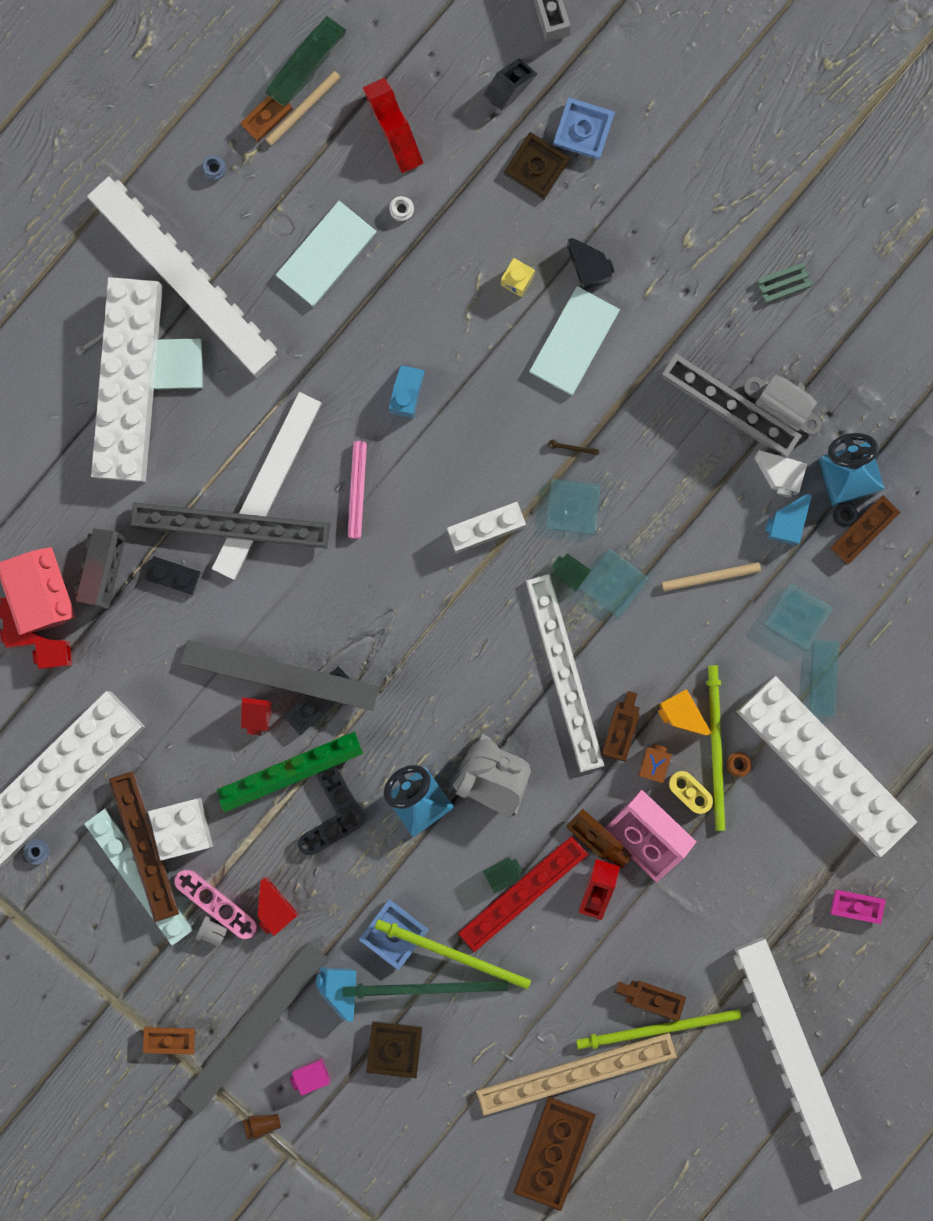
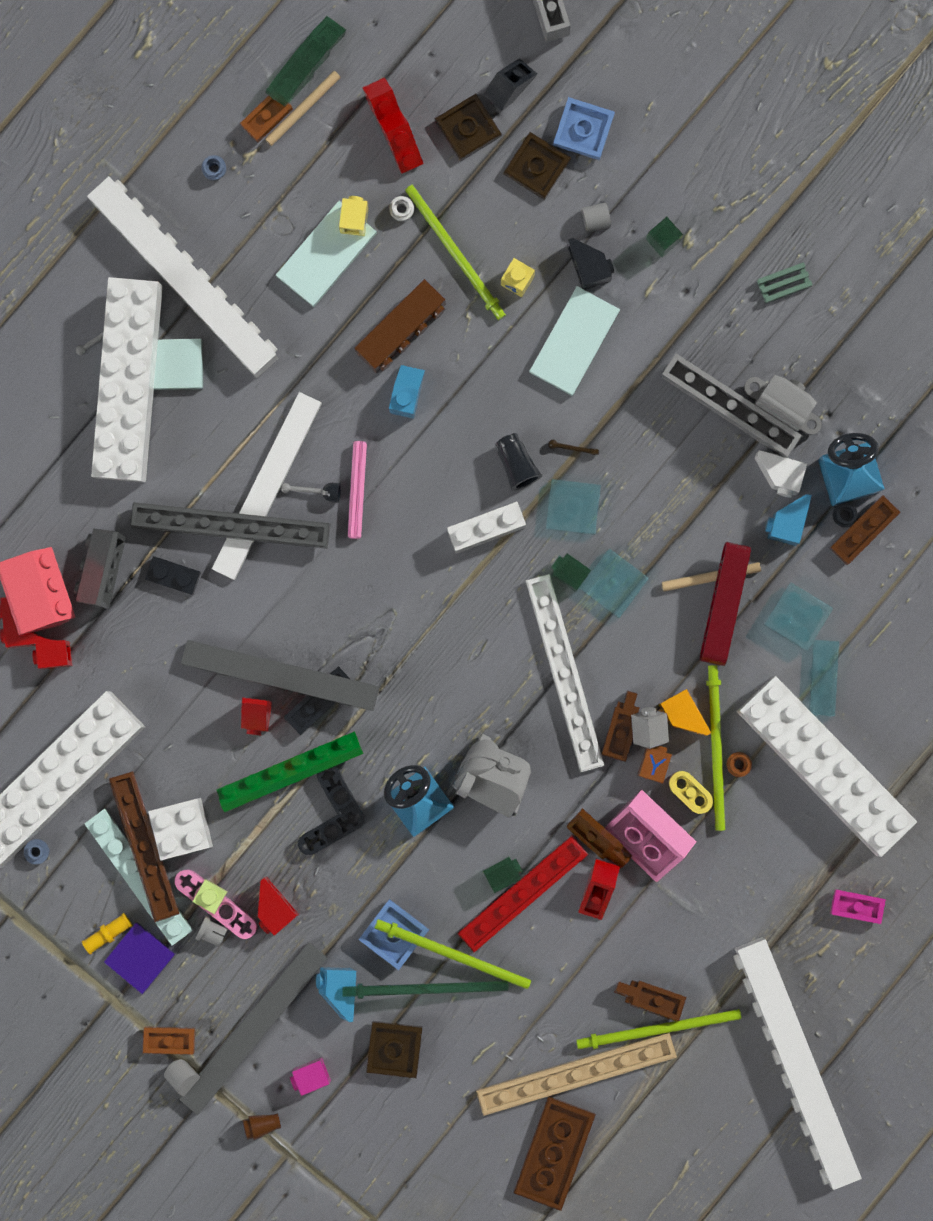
none -> yellow pin [81,913,133,955]
none -> dark purple tile [104,922,175,994]
none -> light grey brick [164,1059,200,1097]
none -> yellowish green plate [193,879,228,914]
none -> hinge [281,482,341,503]
none -> light yellow brick [339,196,368,236]
none -> reddish brown brick [354,279,446,373]
none -> lime bar [405,185,506,321]
none -> dark brown tile [434,93,502,162]
none -> black plant [495,433,543,491]
none -> light grey brick [581,202,611,233]
none -> light grey brick [631,707,669,748]
none -> clear green brick [646,216,683,257]
none -> dark red beam [700,542,751,666]

